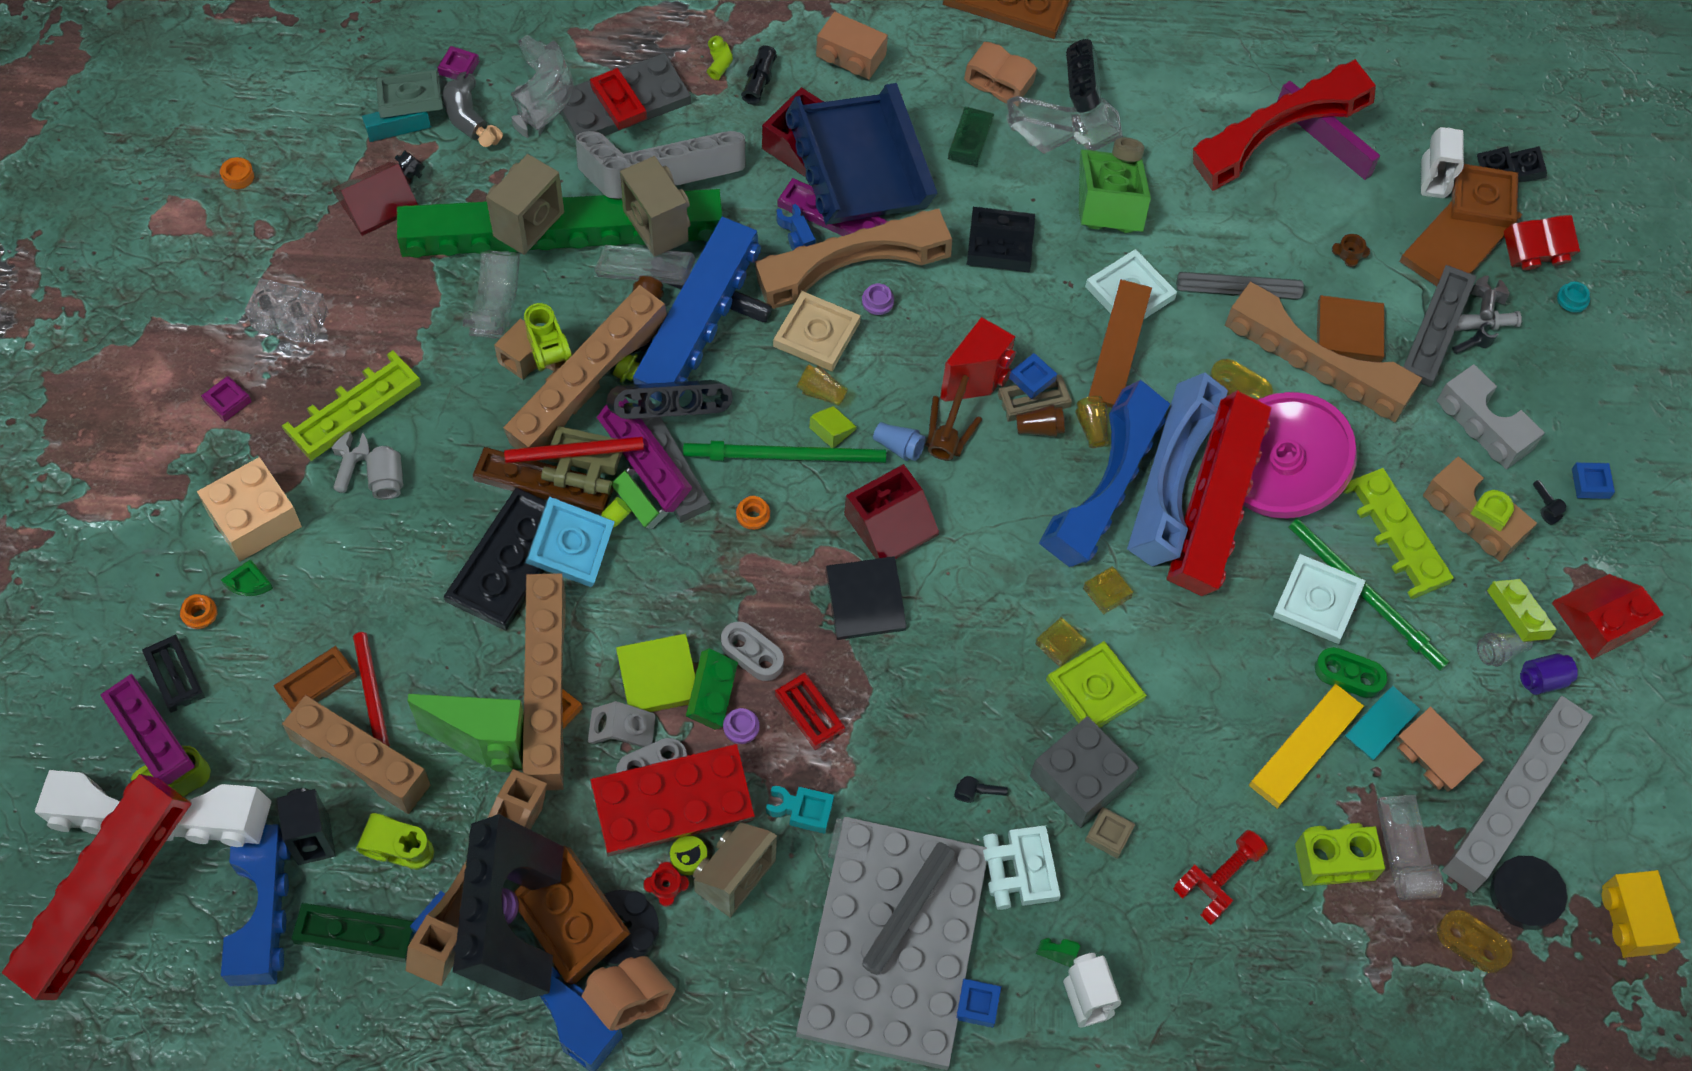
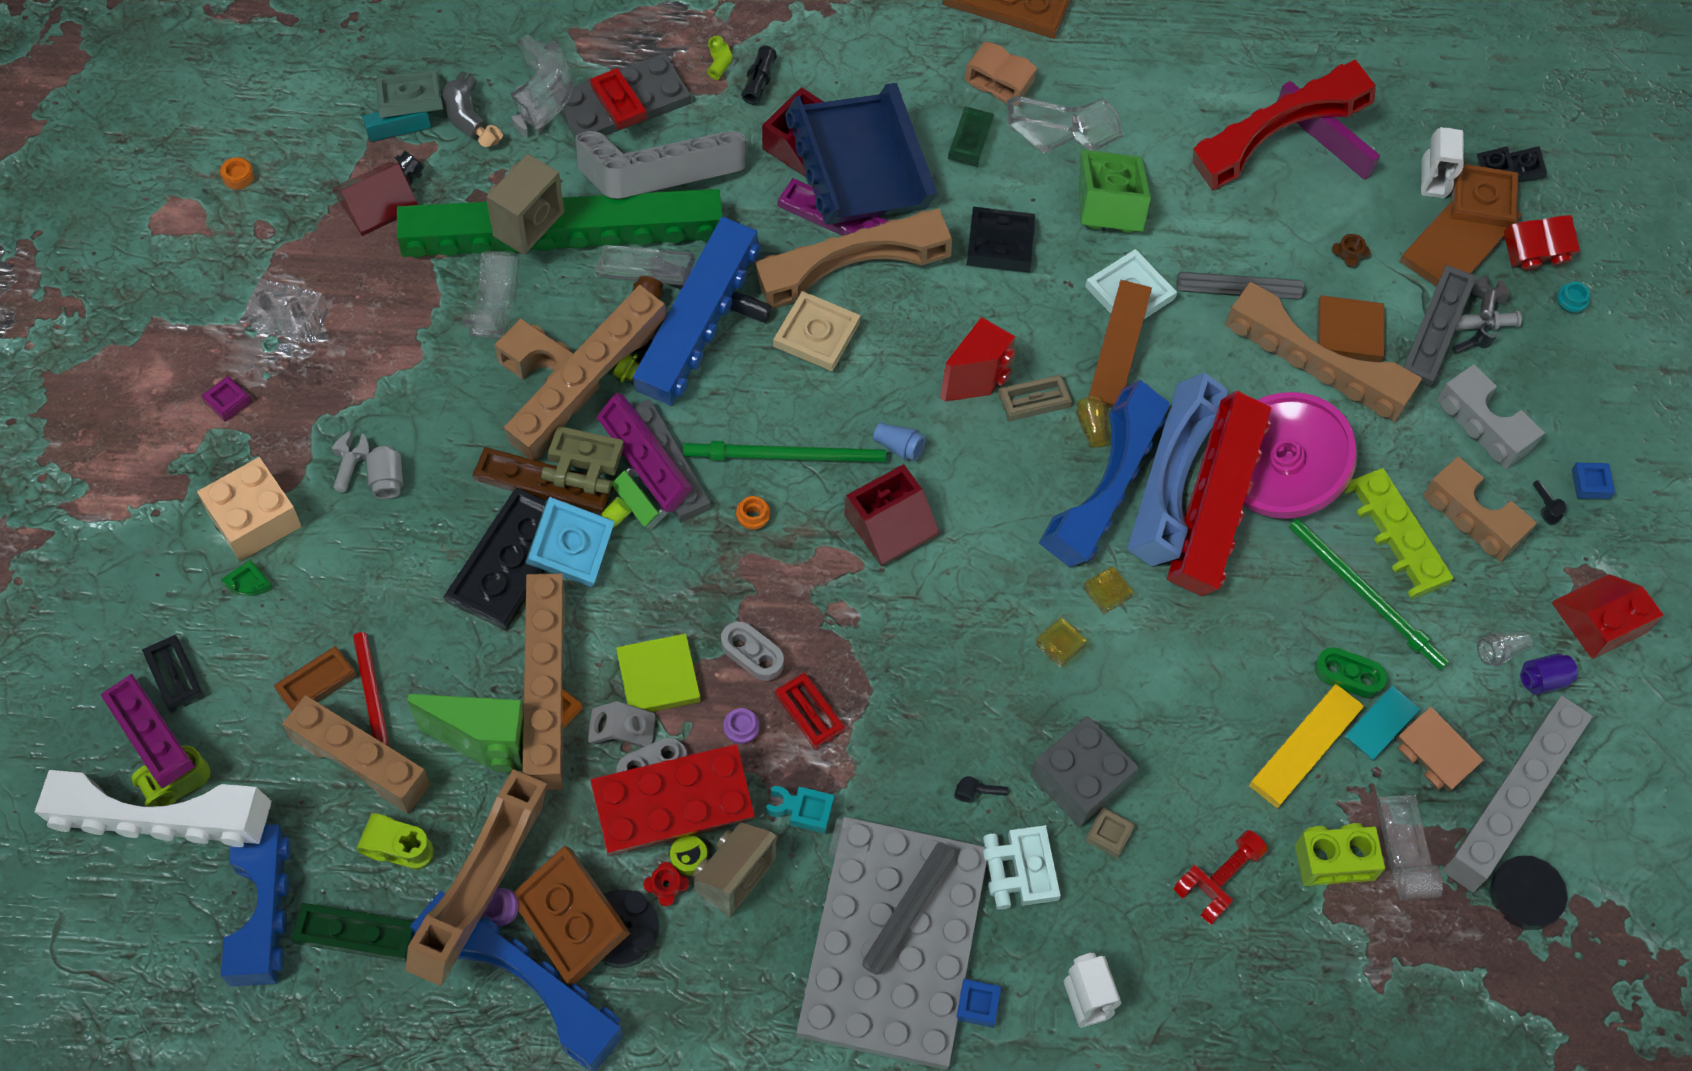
red brick [2,774,192,1000] -> none
orange plate [180,594,218,629] -> none
black brick [277,788,336,865] -> none
lime hinge [282,350,421,461] -> none
magenta tile [437,46,480,80] -> none
black arch [453,814,564,1001] -> none
red bar [504,436,644,464] -> none
lime piece [524,303,572,371] -> none
nougat brick [581,956,676,1031] -> none
black beam [607,380,733,419] -> none
dark tan brick [620,156,690,257] -> none
green plate [686,648,738,730] -> none
blue plate [776,204,816,250] -> none
clear yellow cone [797,364,848,406] -> none
lime slope [809,406,857,448] -> none
nougat brick [816,11,888,80] -> none
black slope [825,556,906,640] -> none
medium lavender plate [862,283,894,315] -> none
reddish brown plant [925,375,982,461] -> none
blue plate [1009,353,1057,399] -> none
reddish brown cone [1016,404,1065,437] -> none
green tile [1036,938,1081,968] -> none
lime tile [1046,641,1147,728] -> none
black beam [1066,39,1101,113] -> none
dark tan tile [1112,137,1145,162] -> none
clear yellow plate [1209,359,1273,400] -> none
light aqua plate [1273,554,1366,644] -> none
clear yellow plate [1437,910,1512,973] -> none
lime tile [1470,490,1514,532] -> none
lime plate [1487,579,1557,642] -> none
yellow brick [1602,870,1681,958] -> none

